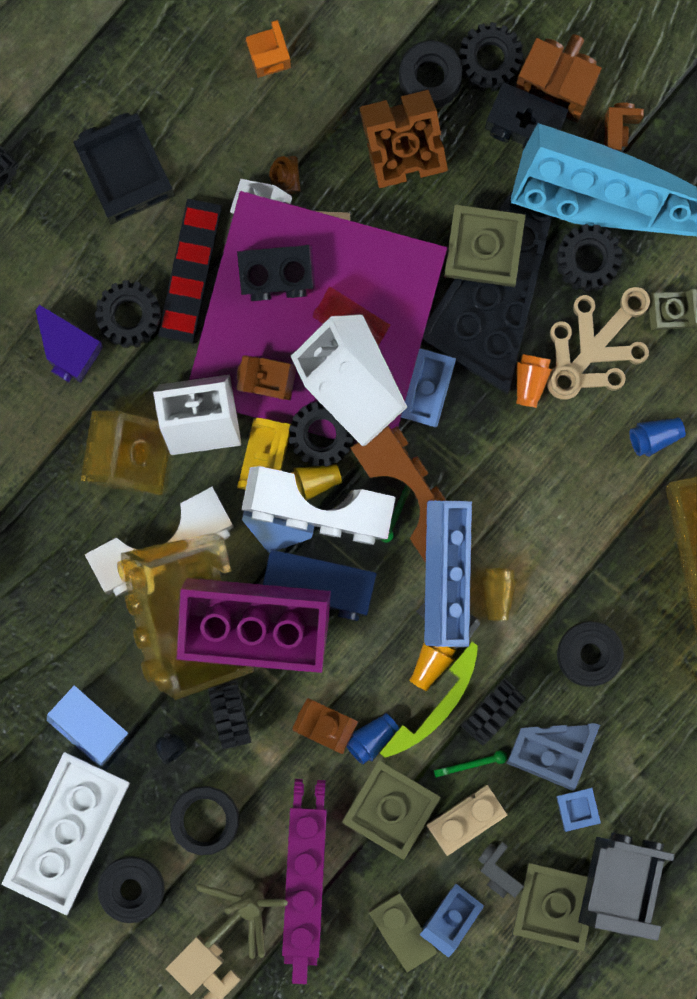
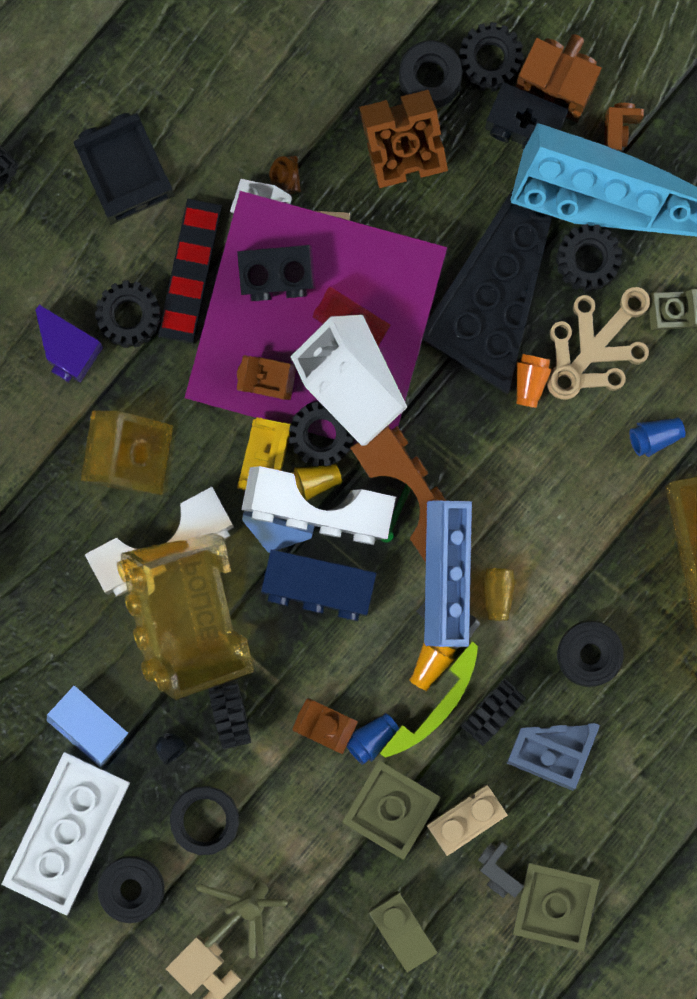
white slope [153,375,242,455] -> none
magenta slope [176,578,331,673] -> none
orange panel [246,20,291,78] -> none
magenta hinge [282,779,327,985] -> none
medium blue plate [401,349,456,427] -> none
medium blue slope [420,884,484,958] -> none
green hinge [434,750,508,778] -> none
olive plate [444,205,525,287] -> none
medium blue plate [556,788,601,832] -> none
panel [578,832,675,941] -> none

